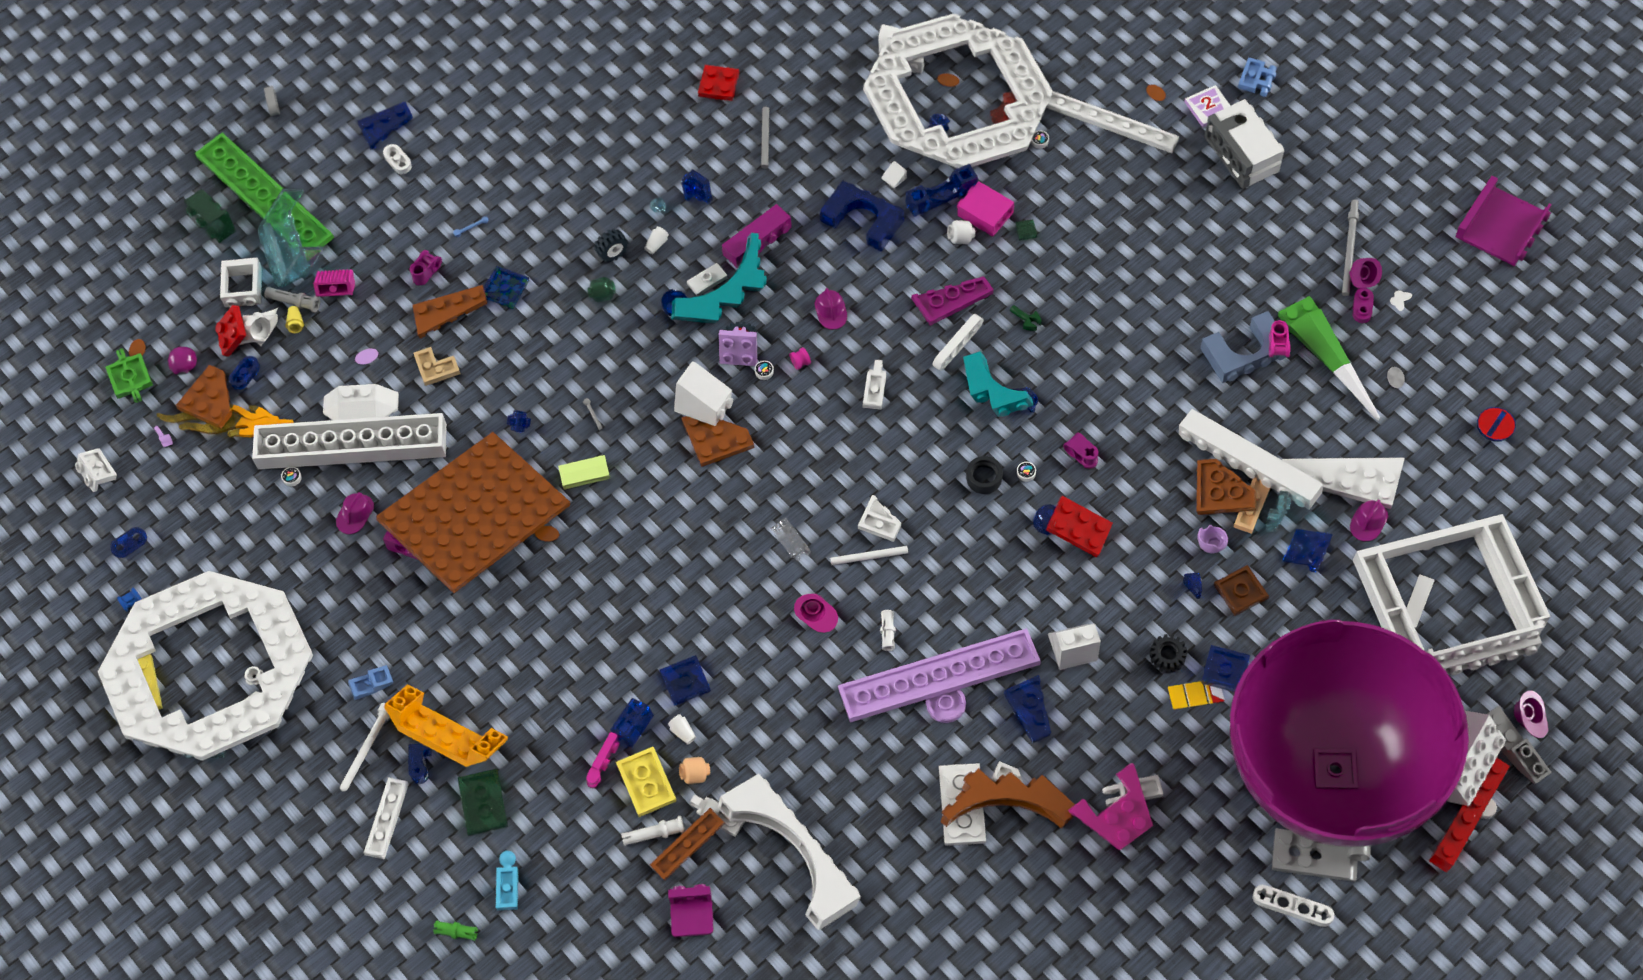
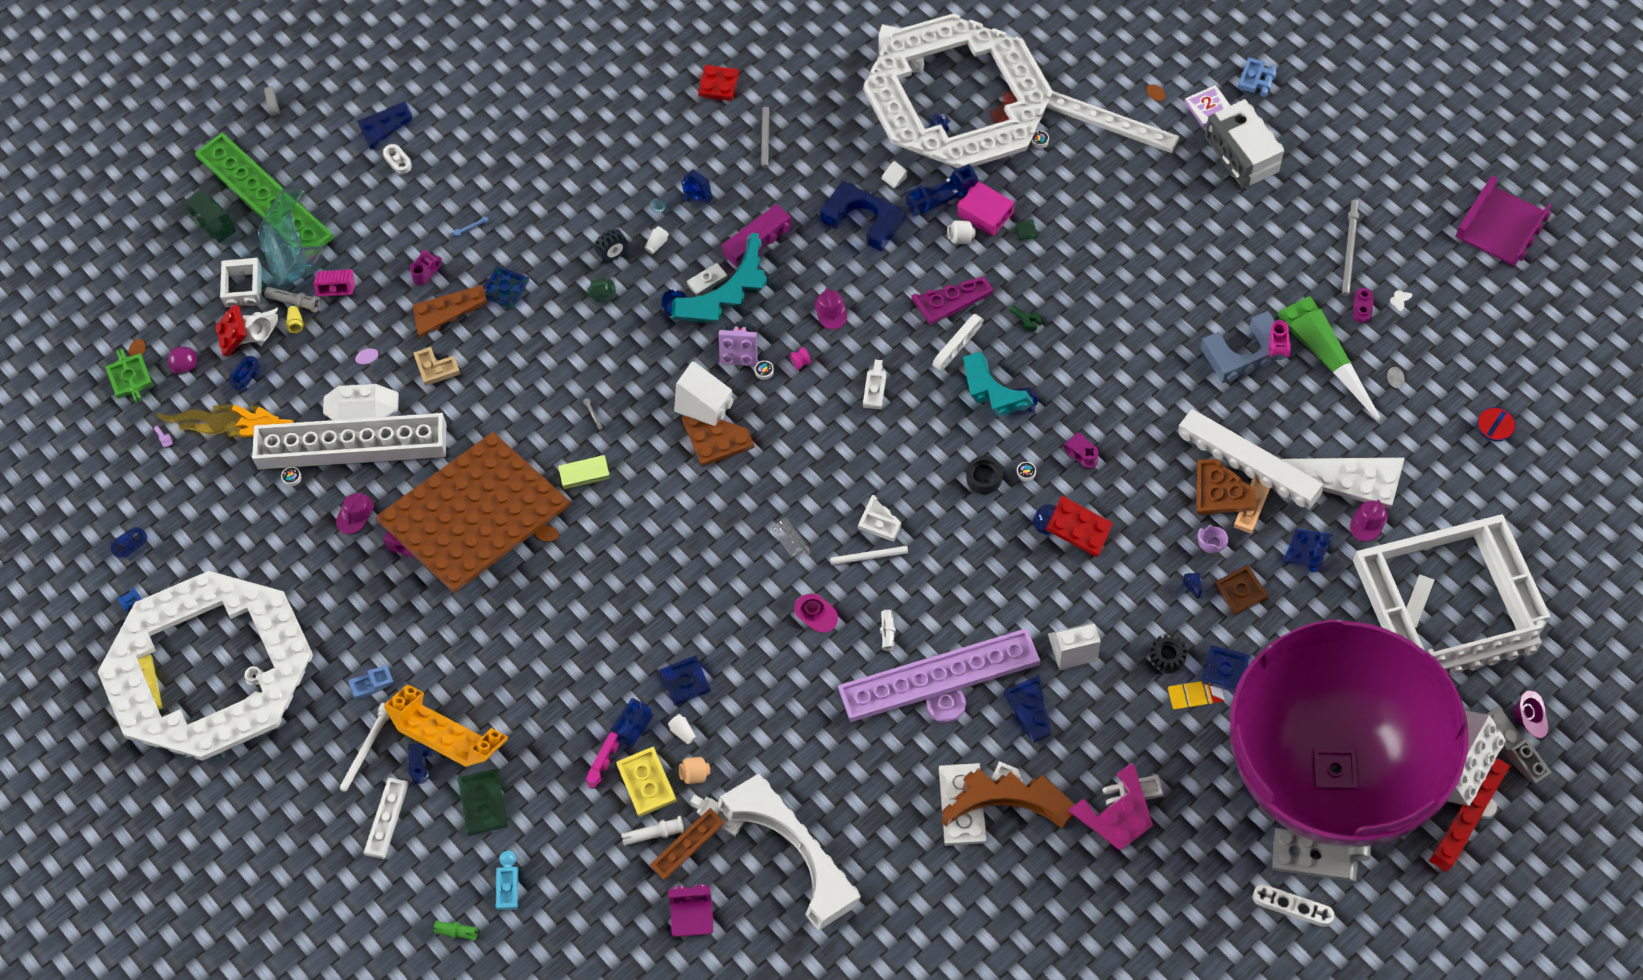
white bracket [75,448,117,492] -> none
dark orange plate [176,365,232,429] -> none
clear blue gear [507,410,531,432] -> none
dark orange sticker [937,73,960,87] -> none
clear light blue slope [1265,491,1291,533] -> none
magenta piece [1349,258,1382,288] -> none

